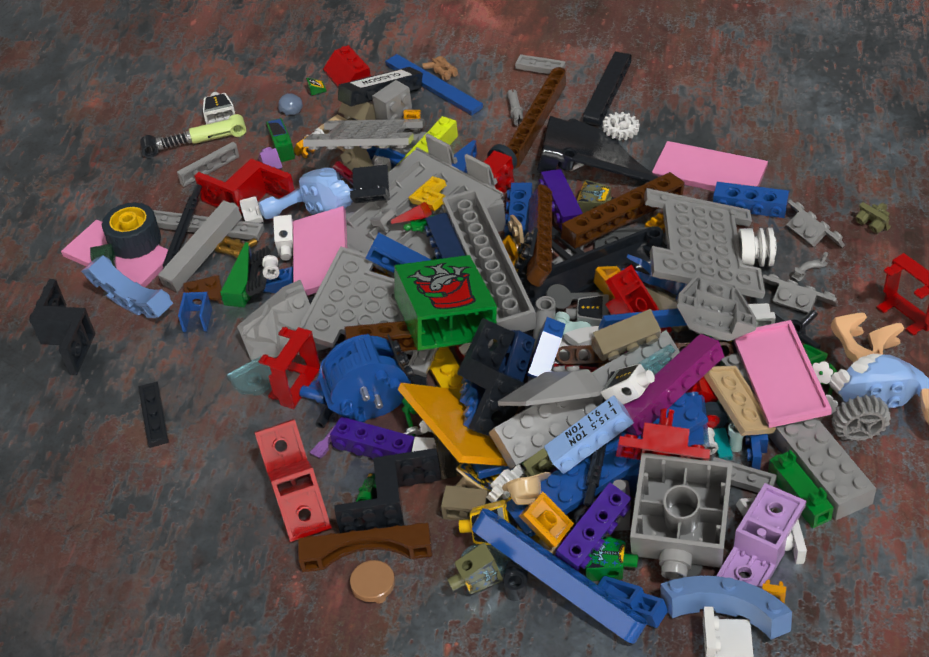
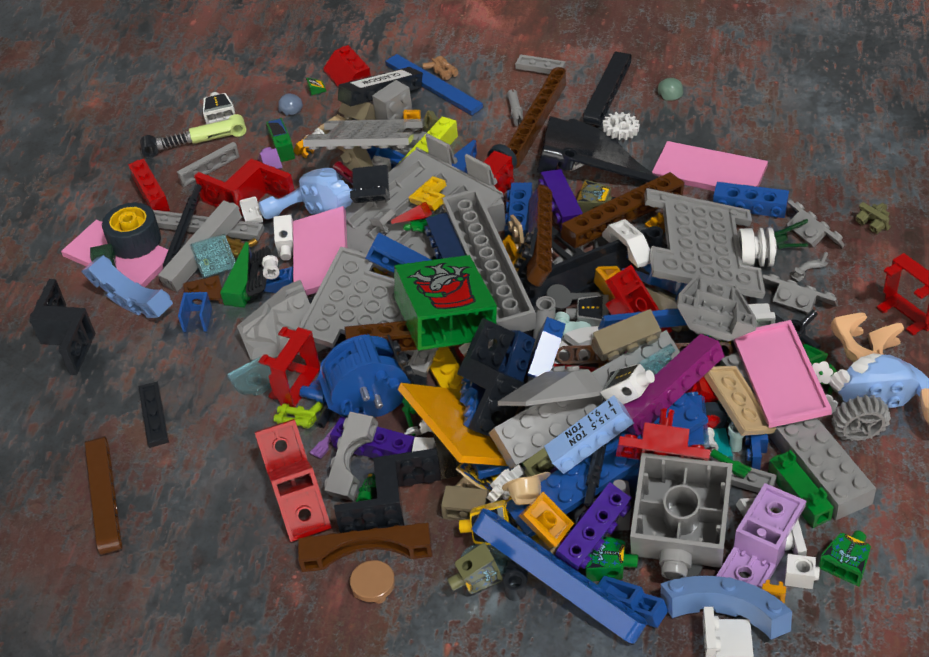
none -> reddish brown beam [85,436,122,555]
none -> red brick [128,158,170,212]
none -> clear light blue tile [190,234,235,278]
none -> lime piece [274,402,323,429]
none -> light grey arch [324,412,378,501]
none -> olive tile [423,110,439,132]
none -> white slope [602,219,651,268]
none -> sand green hair [657,78,683,100]
none -> green piece [710,449,752,479]
none -> dark green plant [774,219,808,249]
none -> white brick [785,554,820,589]
none -> green torso [819,530,871,587]

